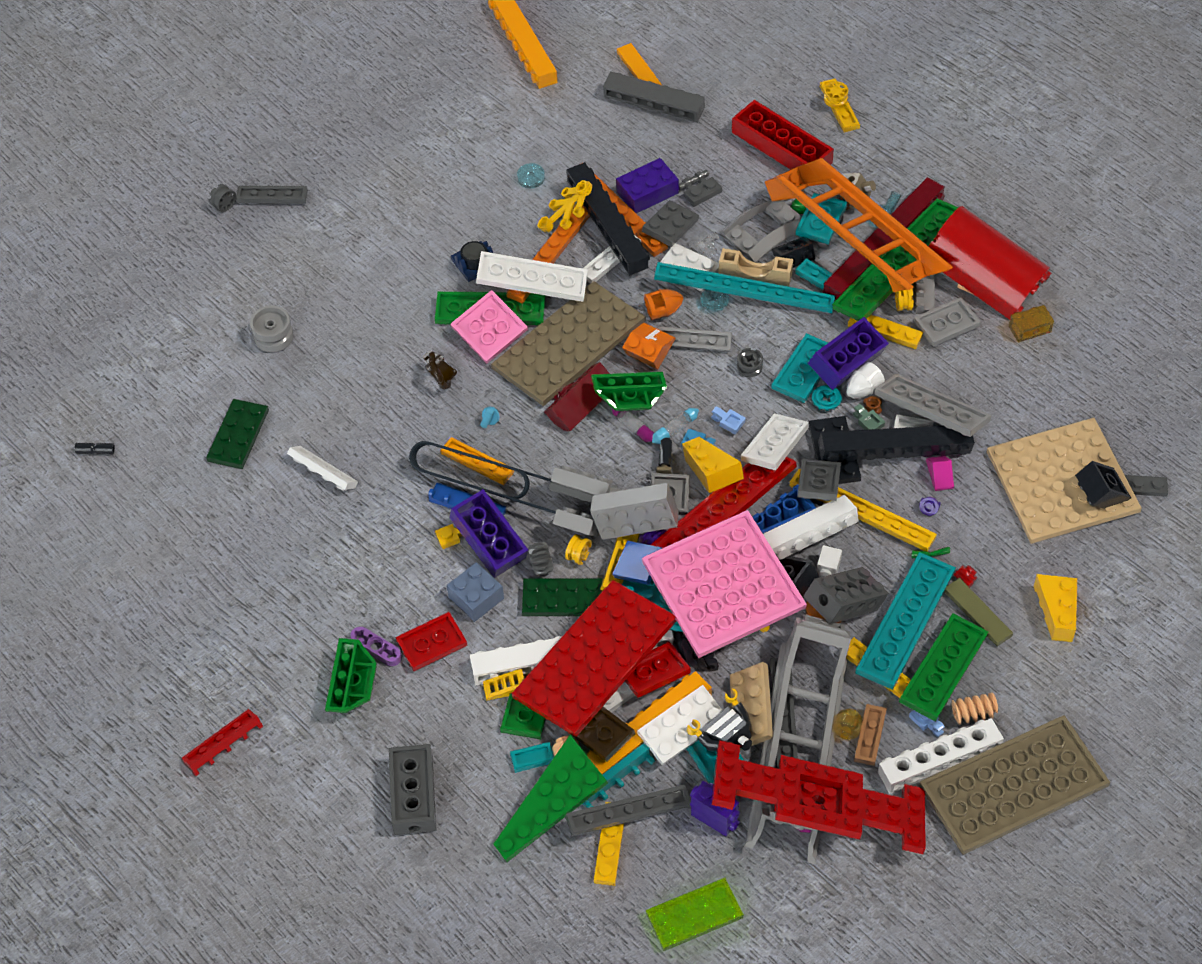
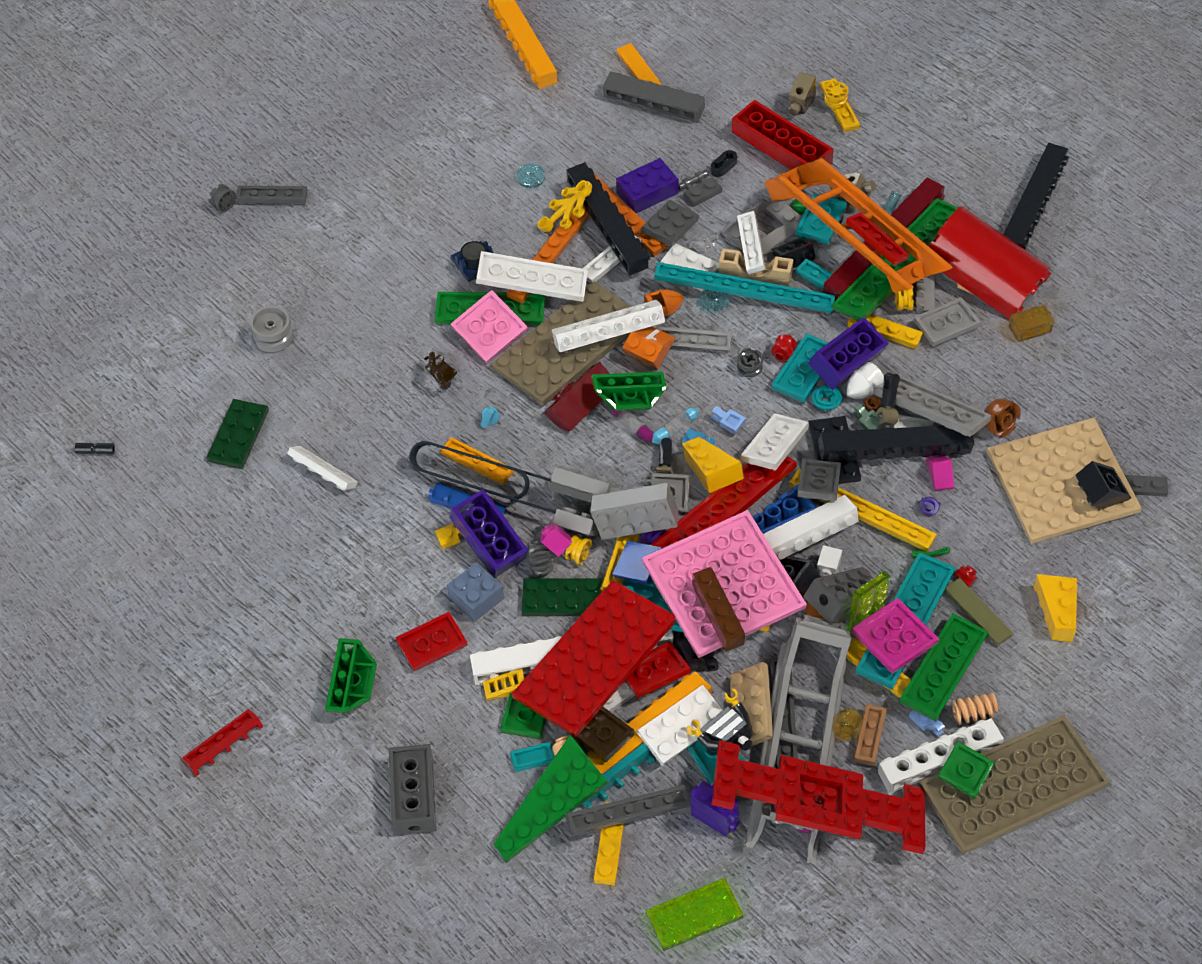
medium lavender beam [351,627,402,666] -> none
none -> dark pink brick [540,522,572,557]
none -> white brick [552,300,665,352]
none -> reddish brown brick [692,567,745,652]
none -> black beam [711,150,737,177]
none -> white plate [737,211,766,275]
none -> red piece [771,334,797,361]
none -> dark tan torso [788,72,816,115]
none -> red plate [846,212,909,265]
none -> clear neon green plate [847,571,891,637]
none -> dark pink plate [851,598,939,674]
none -> piece [876,372,900,425]
none -> green tile [937,741,995,799]
none -> dark orange cylinder [984,398,1021,437]
none -> black brick [1003,142,1069,250]

